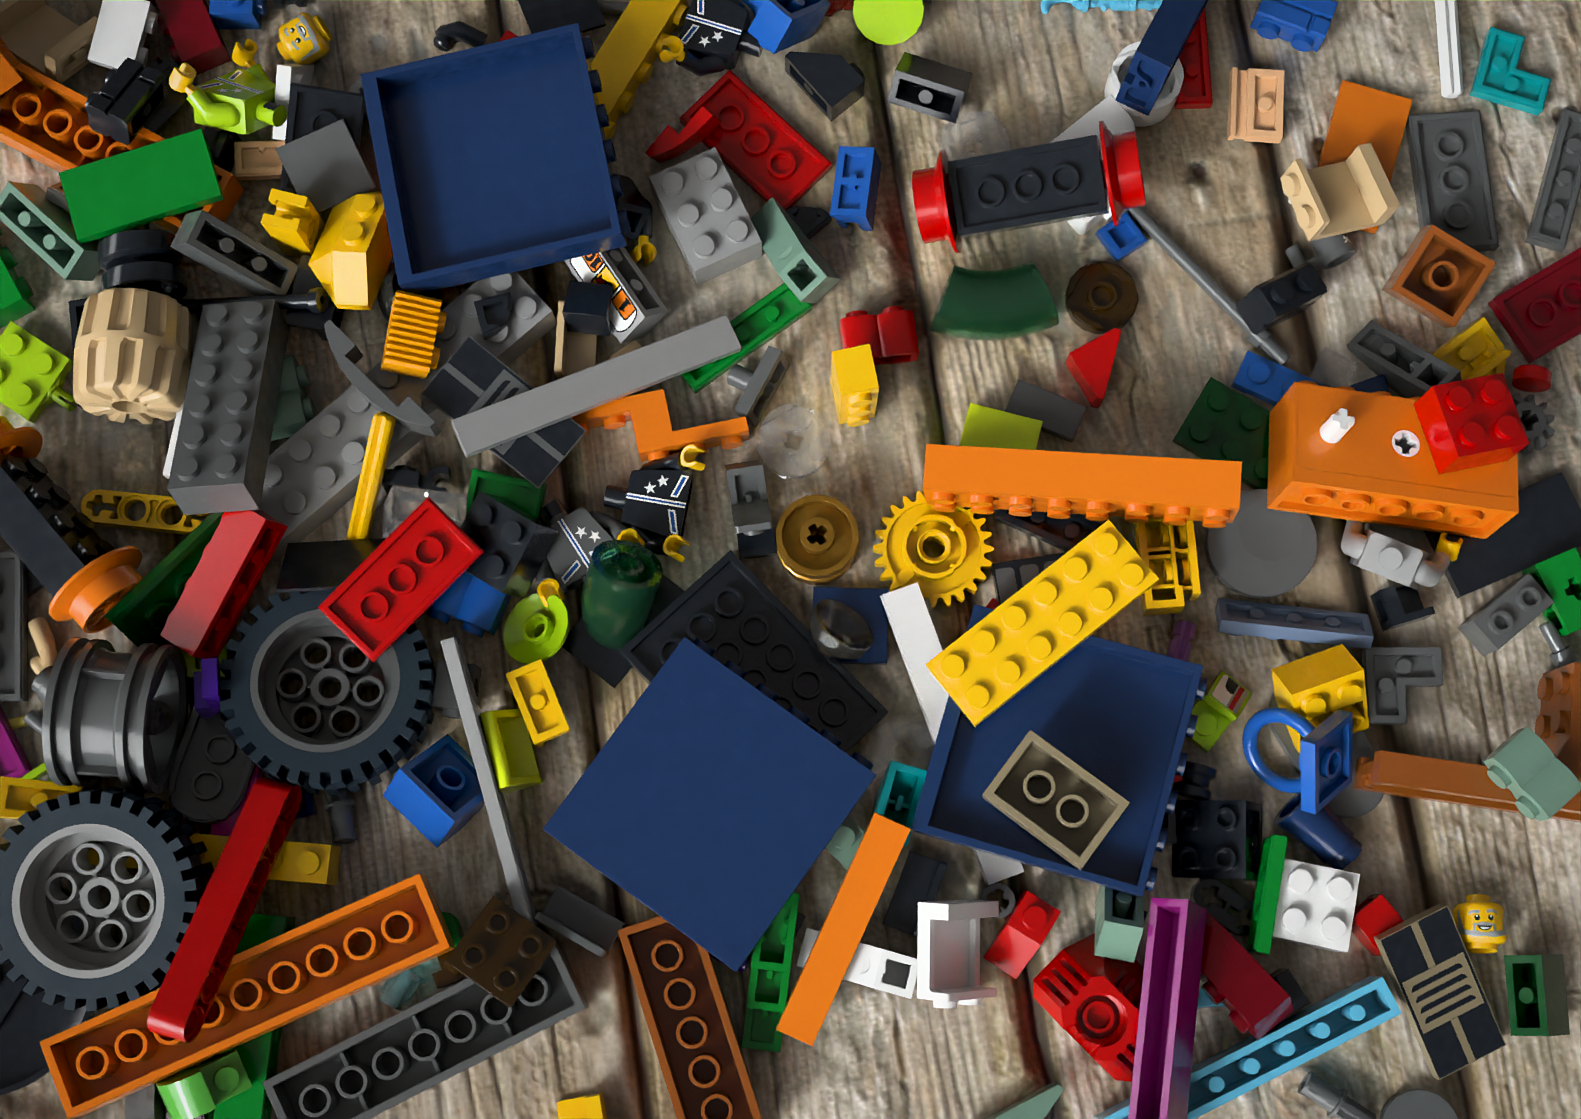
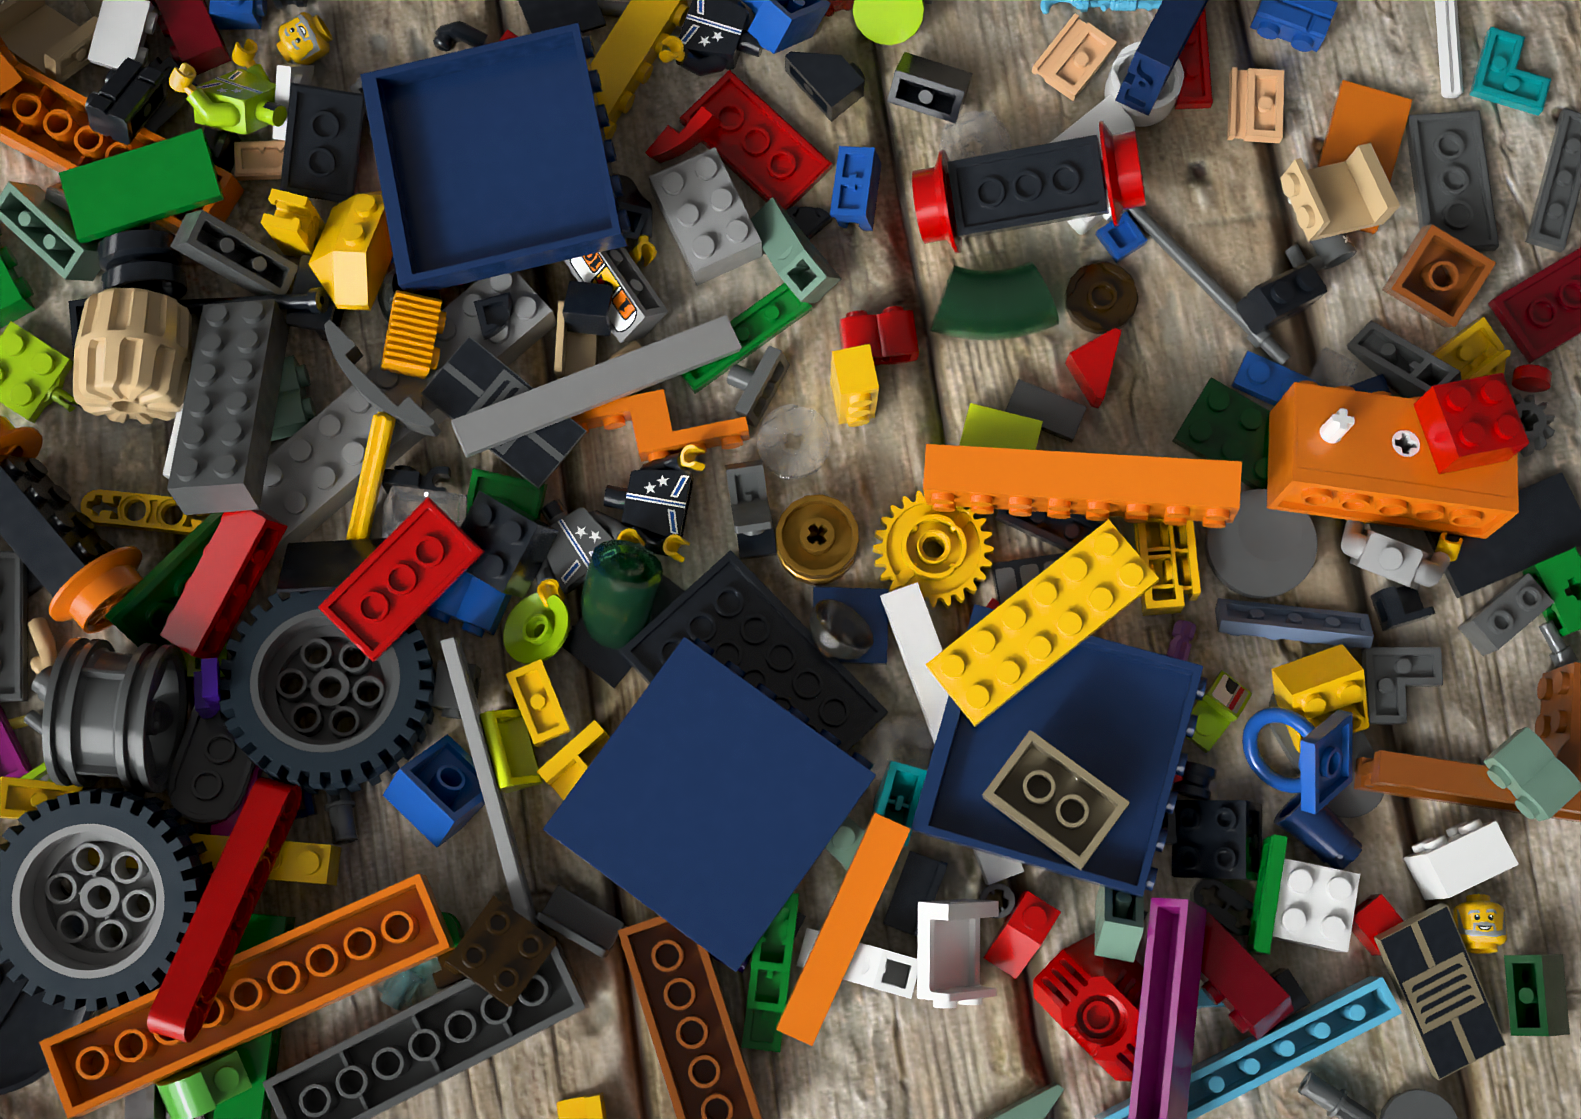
dark grey tile [276,119,376,213] -> none
none -> yellow panel [537,720,610,801]
none -> light nougat plate [1032,13,1117,101]
none -> white brick [1403,818,1519,900]

